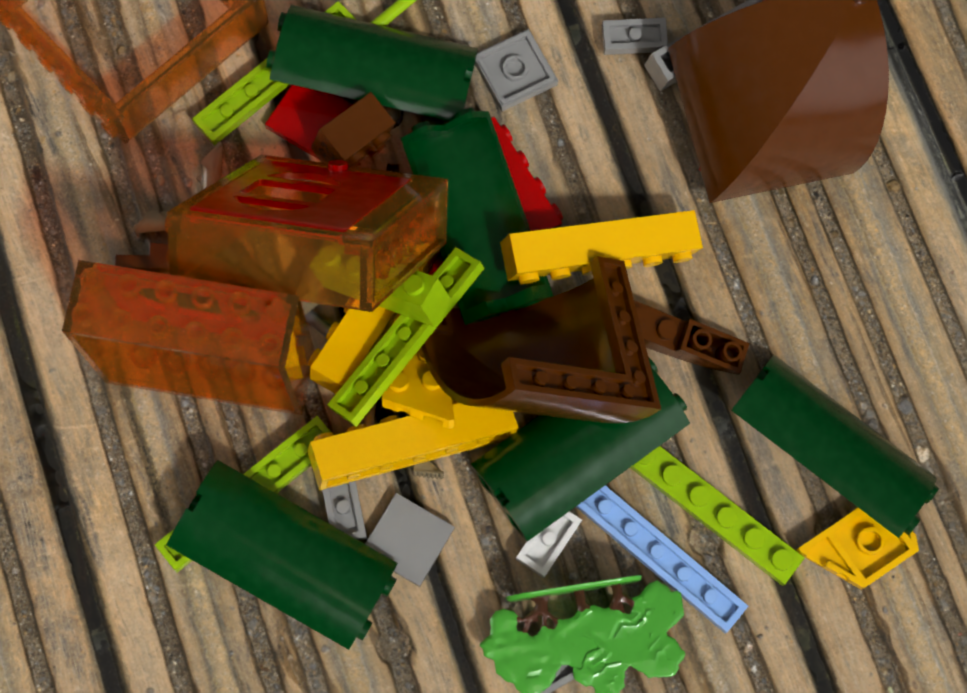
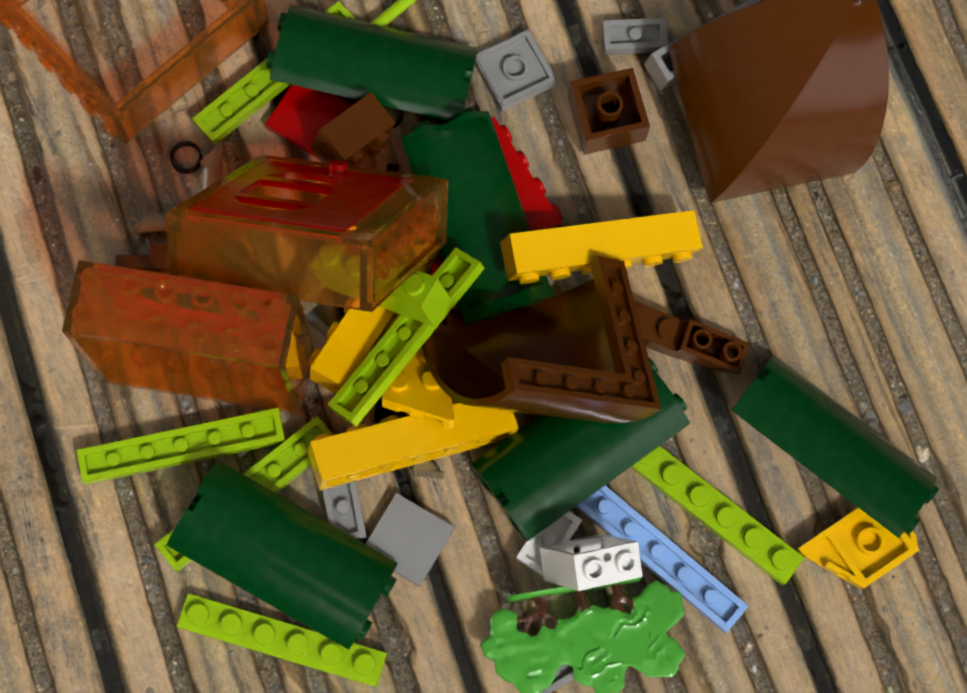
none -> lime plate [77,408,286,485]
none -> black axle [169,141,203,174]
none -> lime plate [177,593,387,688]
none -> white window [539,534,643,591]
none -> reddish brown brick [568,68,650,155]

